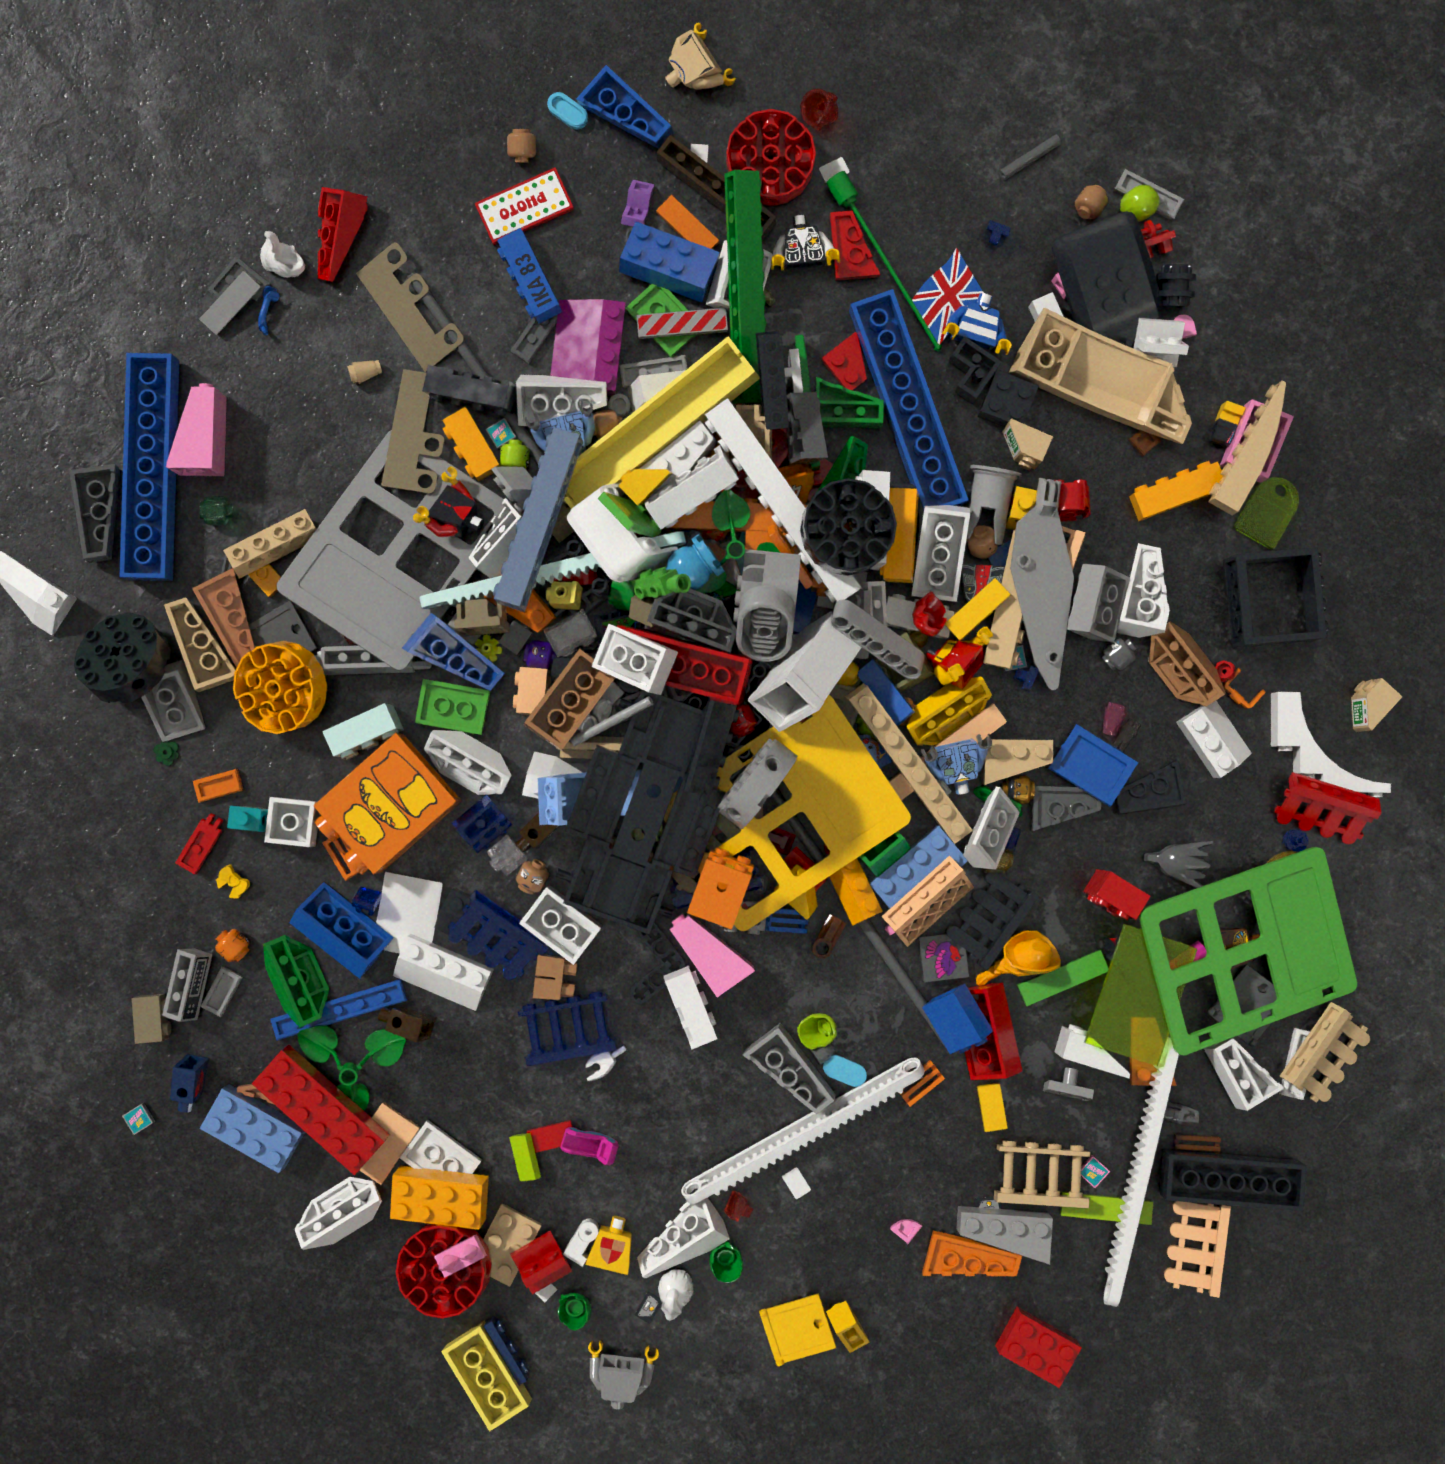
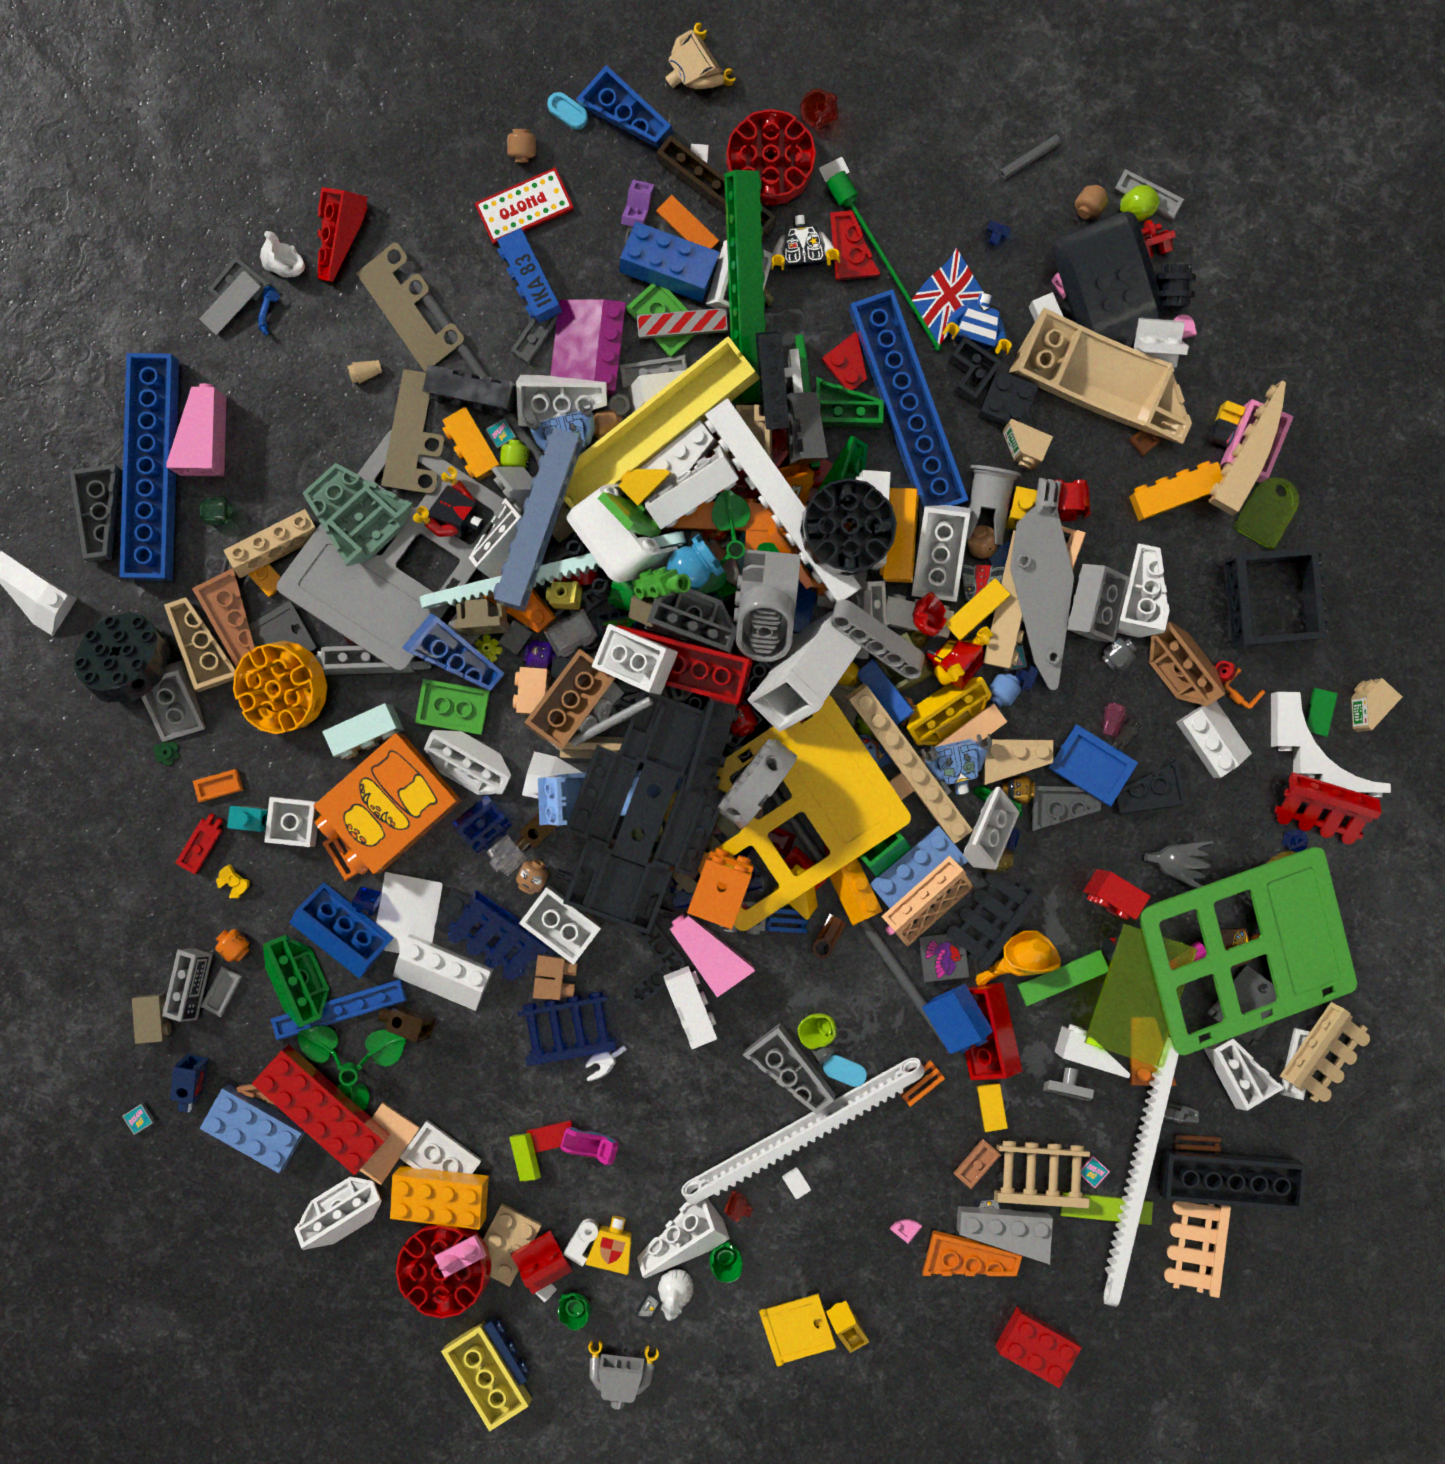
none -> sand green wedge [303,463,413,567]
none -> nougat plate [954,1139,1001,1189]
none -> medium blue head [988,673,1021,707]
none -> green tile [1306,688,1338,737]

